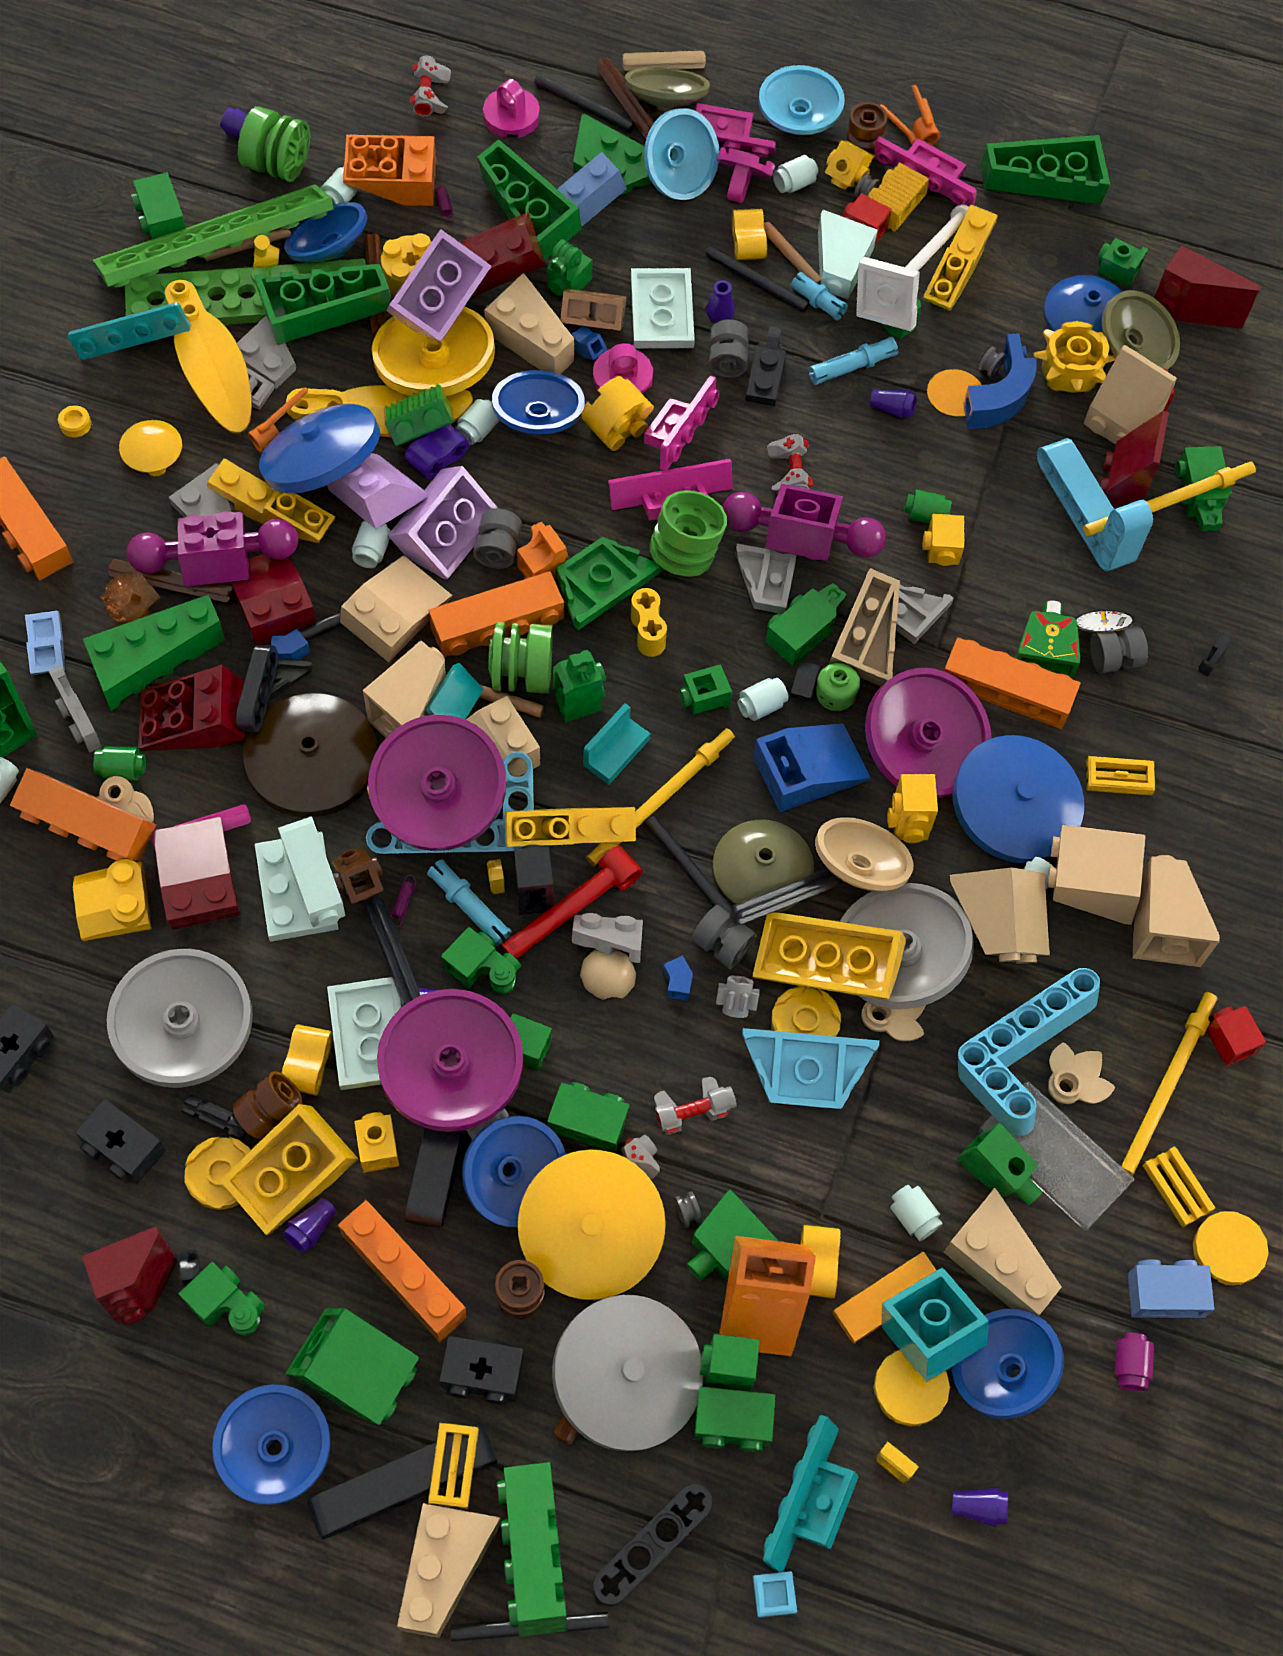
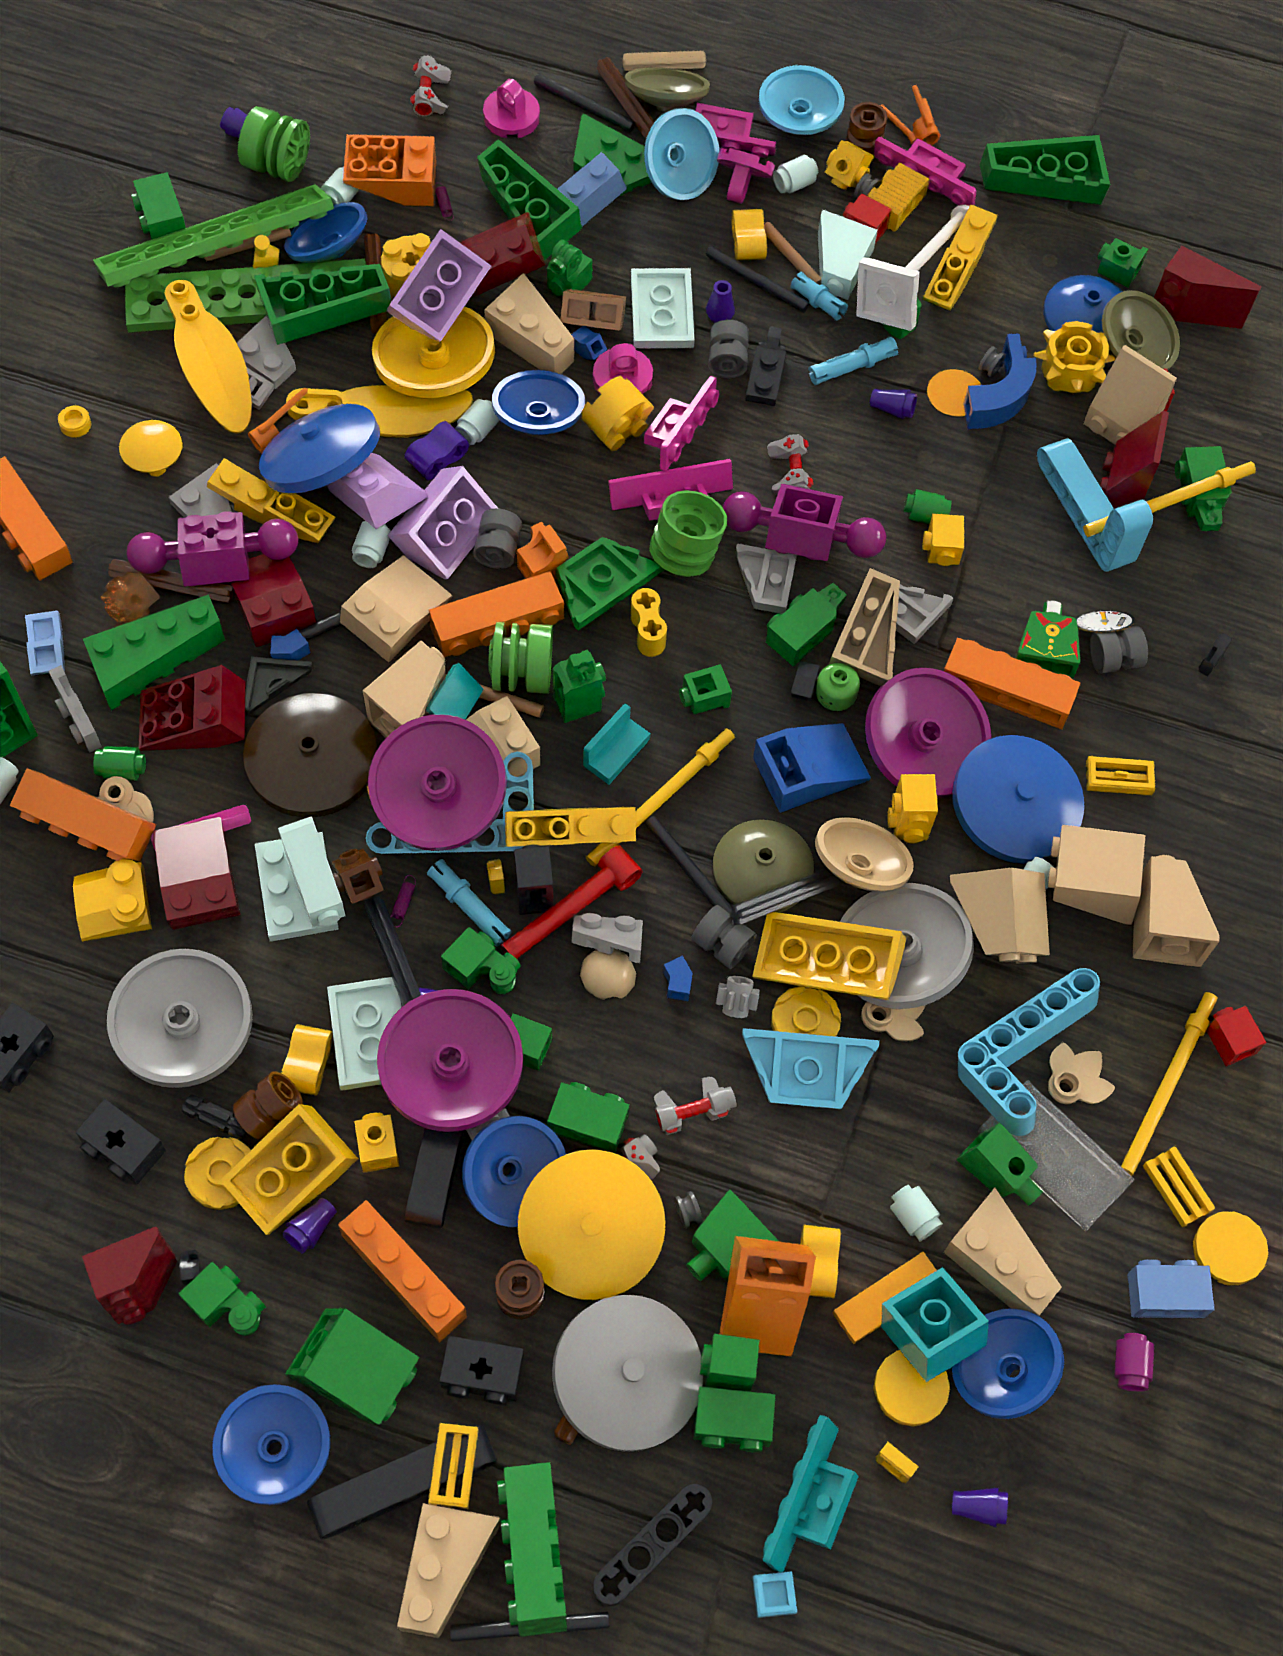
teal bracket [68,302,191,360] -> none
black beam [236,645,279,732] -> none
green brick [384,383,453,447] -> none
light aqua brick [737,678,788,721] -> none

